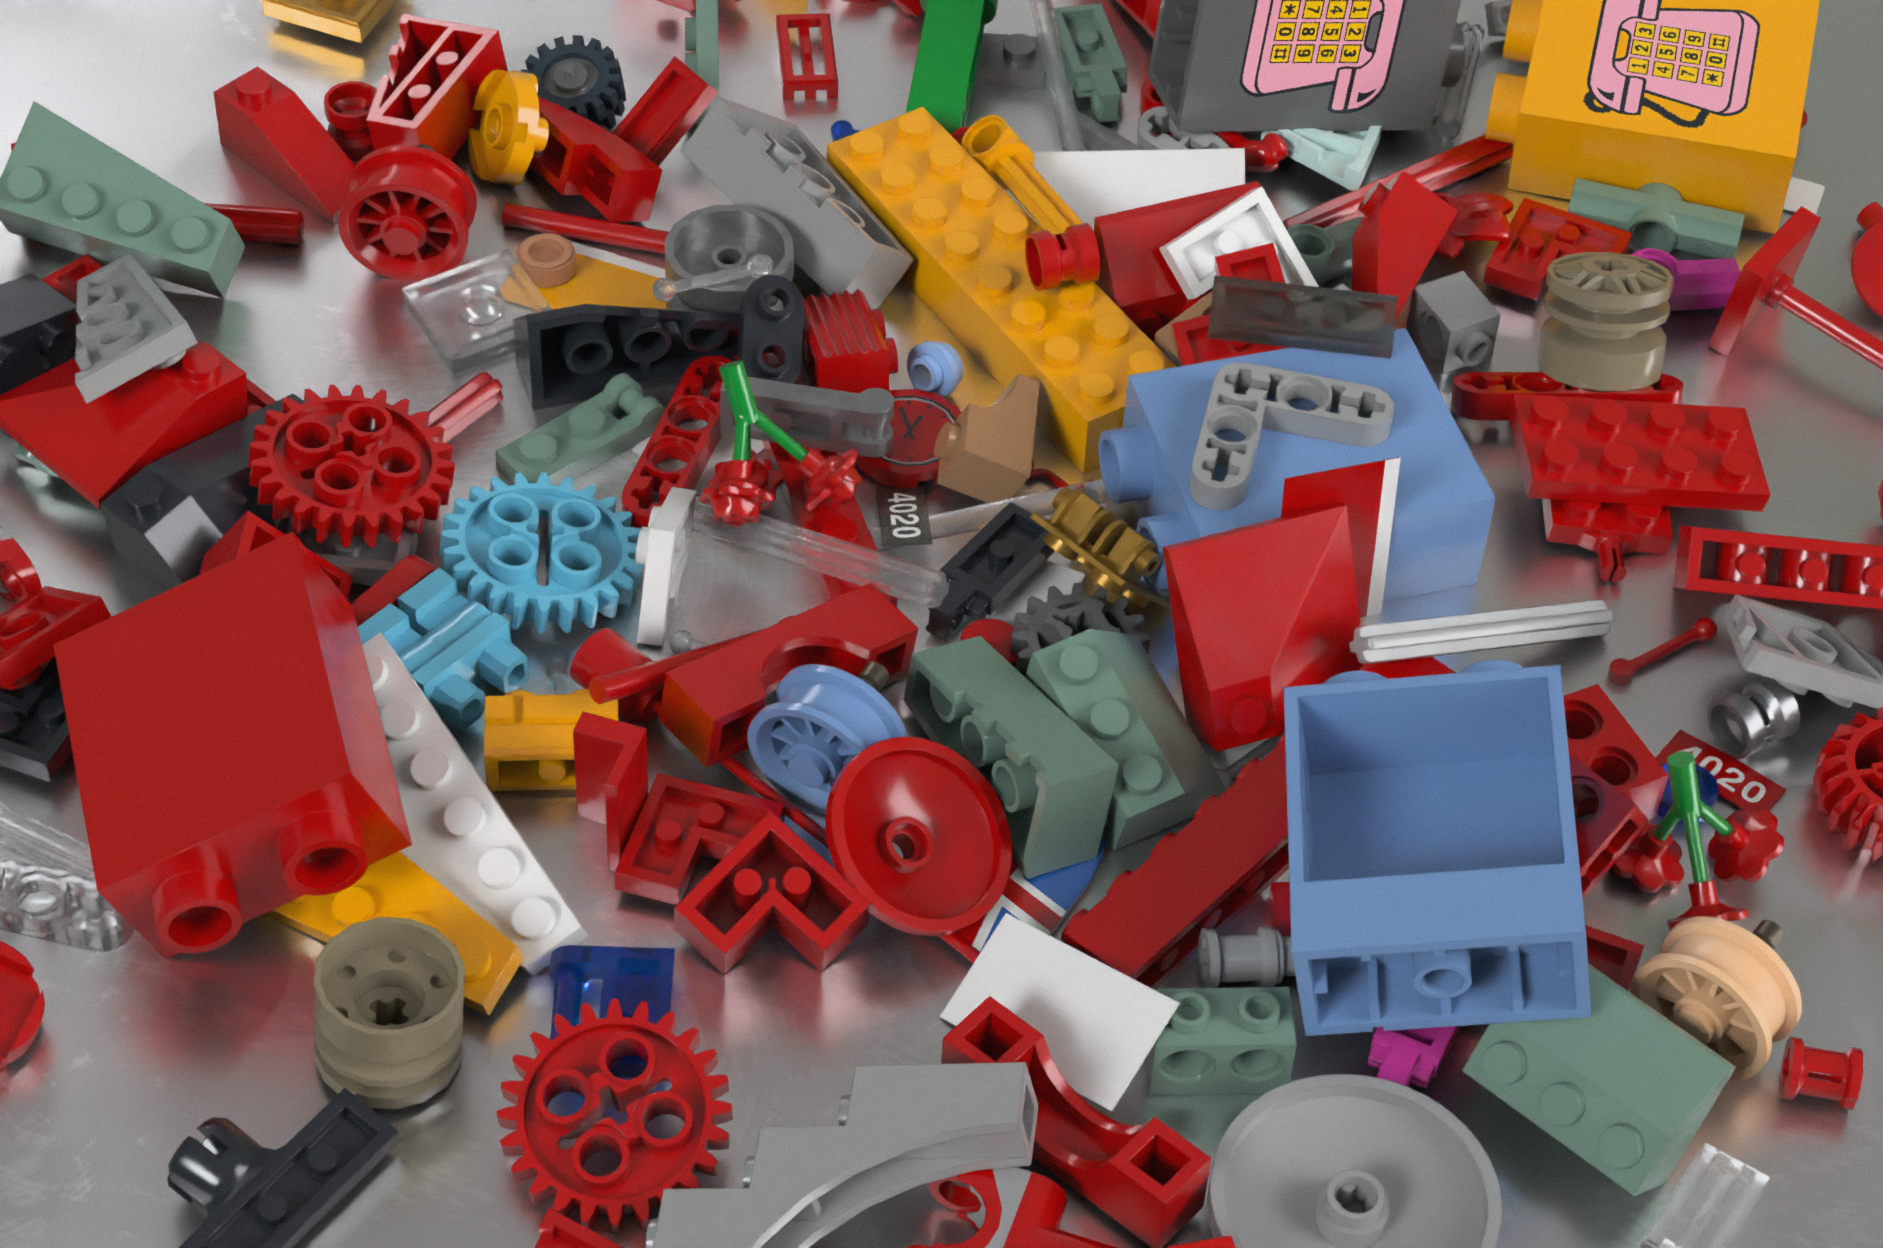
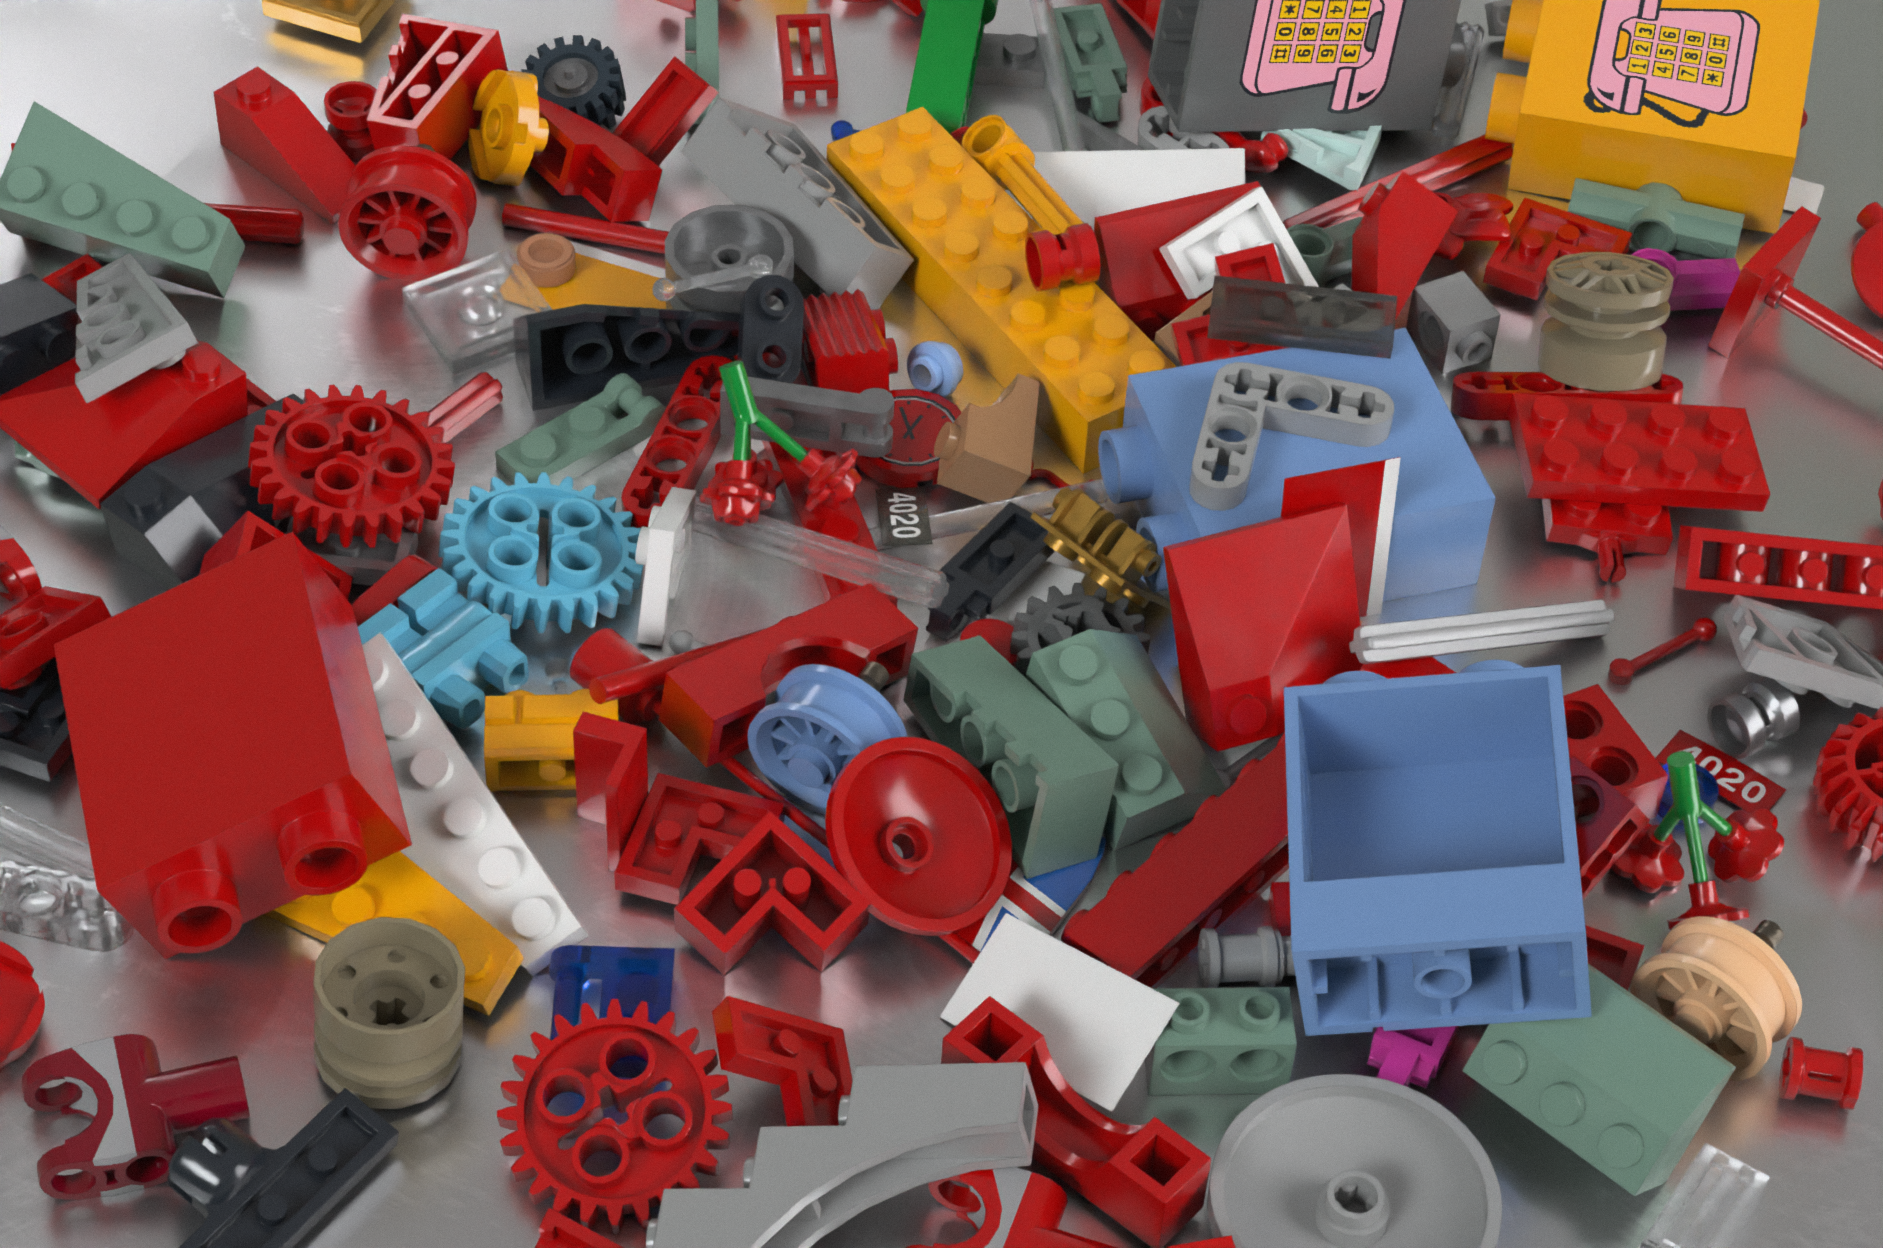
none -> dark red connector [21,1034,250,1200]
none -> red plate [712,996,853,1126]

